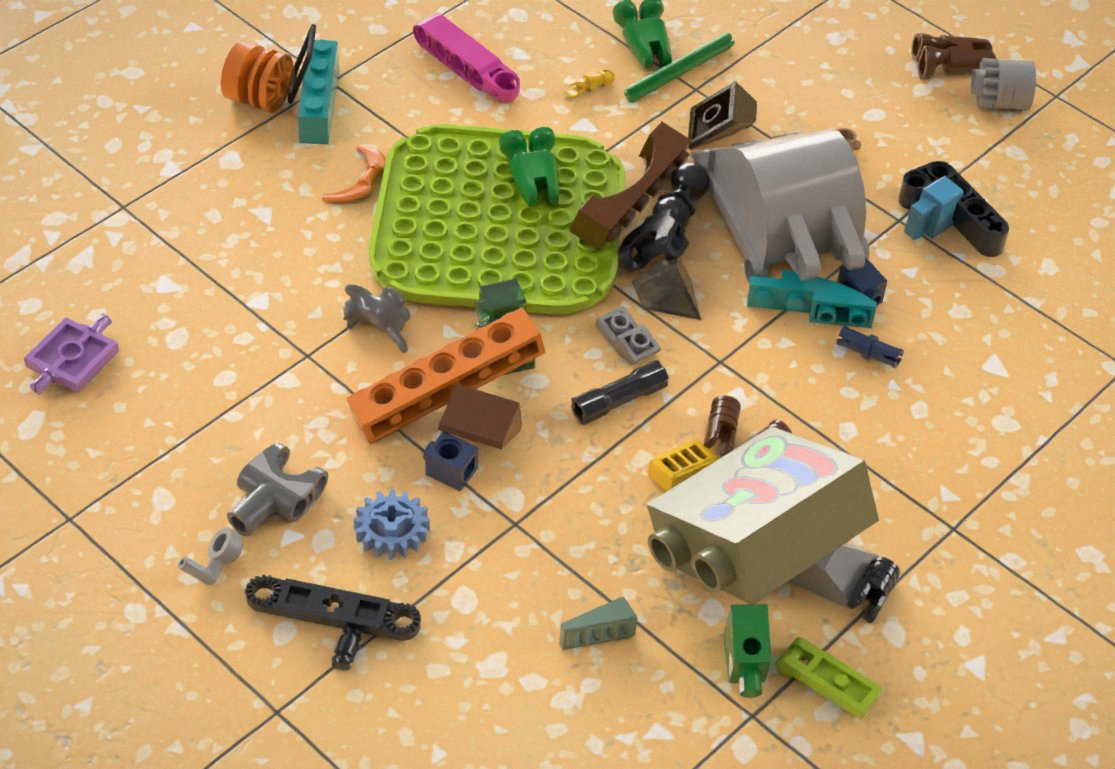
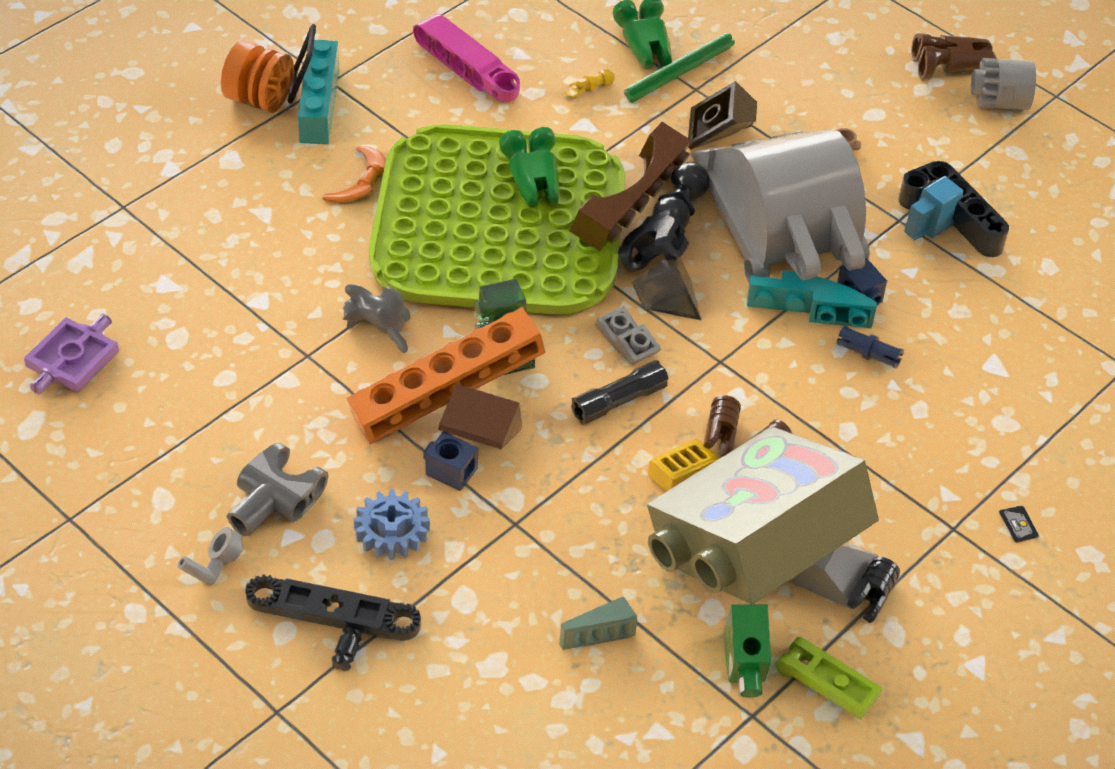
none -> black sticker [999,505,1039,542]

